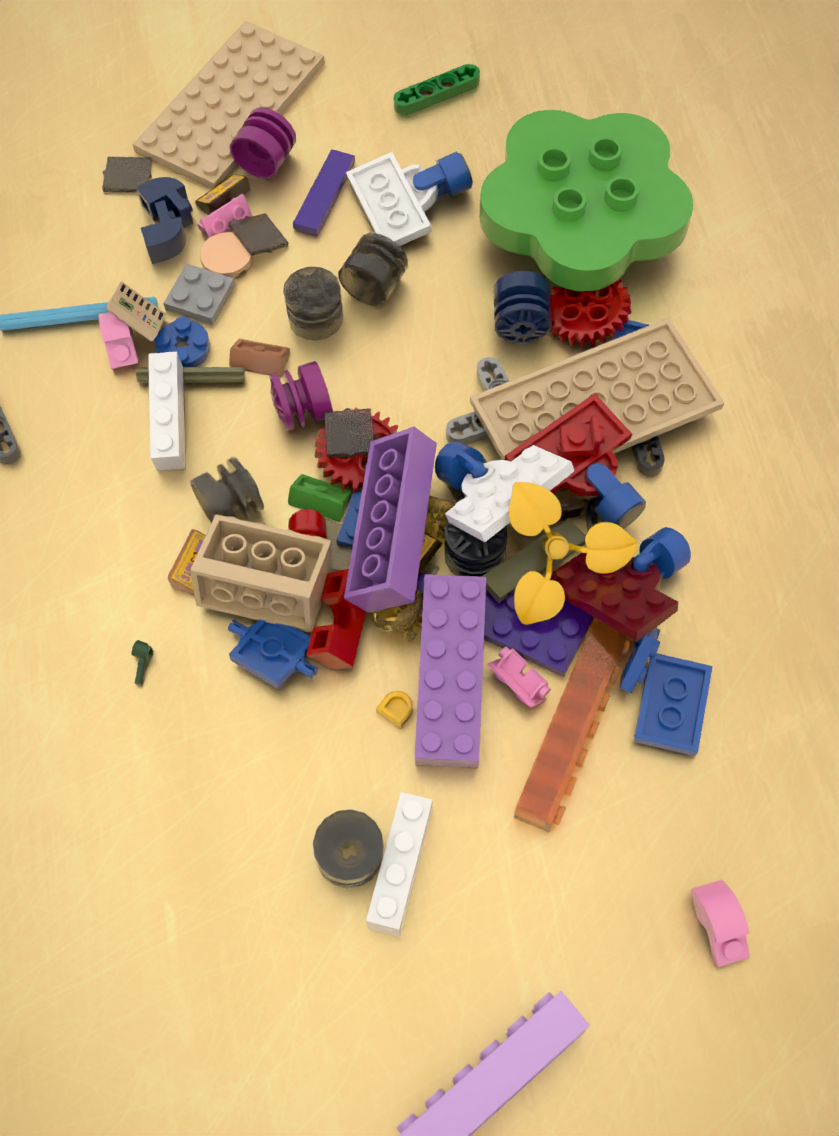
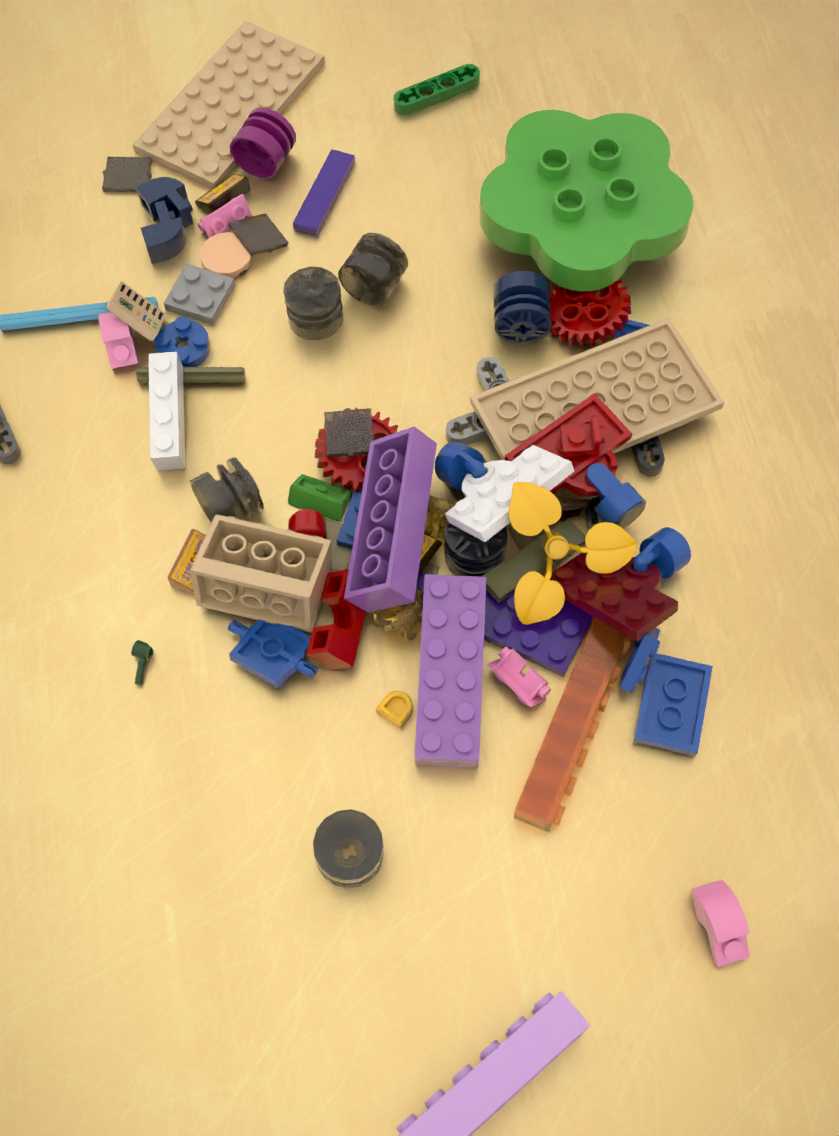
nougat slope [229,339,290,376] -> none
magenta wheel [269,361,333,432] -> none
white plate [346,151,473,252] -> none
white brick [366,792,433,937] -> none

